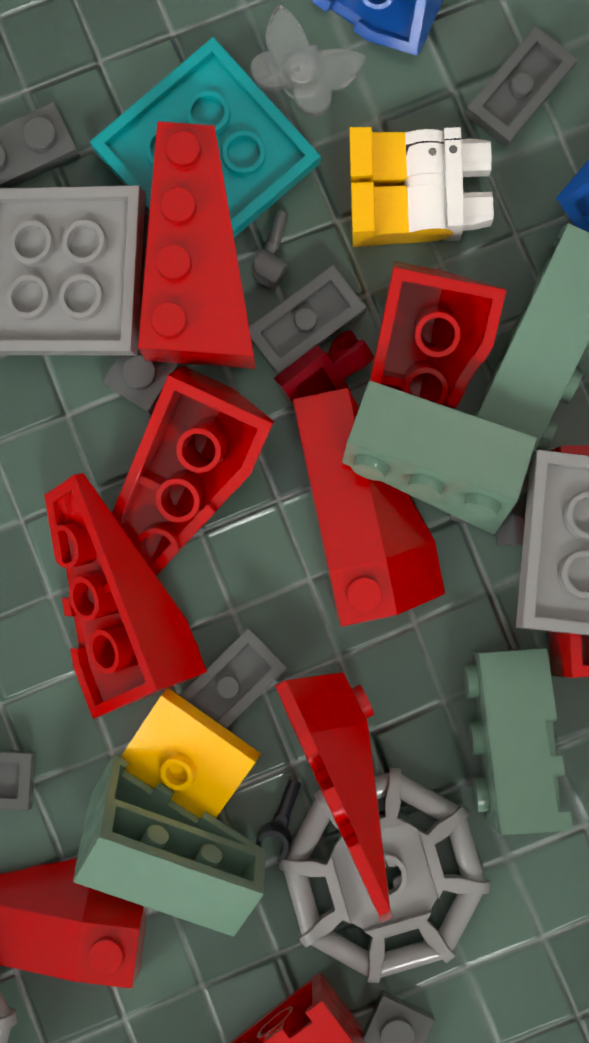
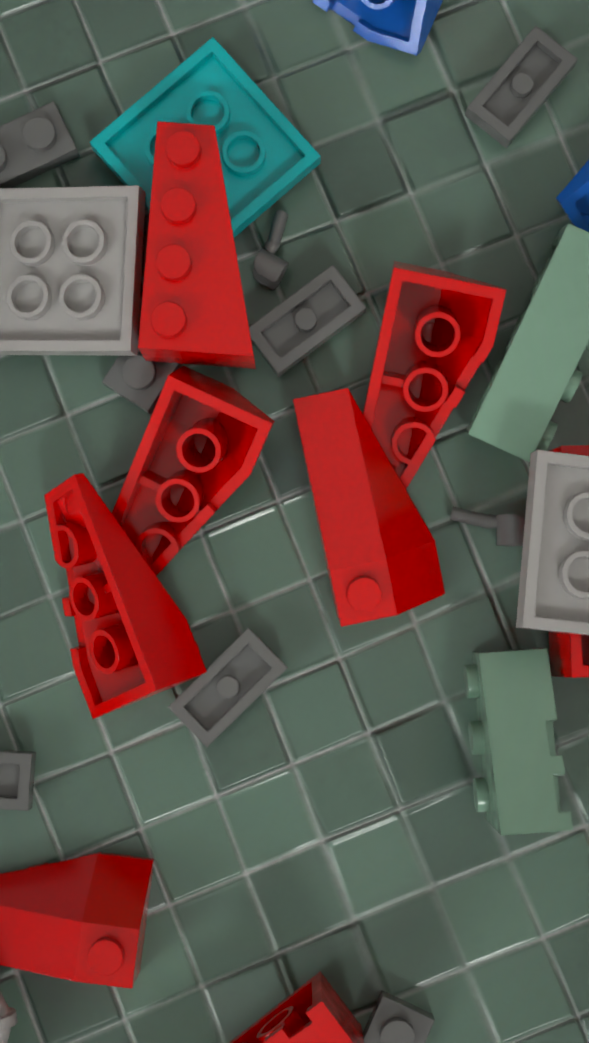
sand green wedge [73,753,266,937] -> none
yellow plate [121,688,261,818] -> none
clear animal [251,5,366,117] -> none
black hand [256,779,302,862] -> none
dark red plate [273,329,374,409] -> none
red wedge [275,672,392,923] -> none
light grey plate [278,767,490,984] -> none
sand green wedge [342,380,537,535] -> none
hips [349,127,494,247] -> none

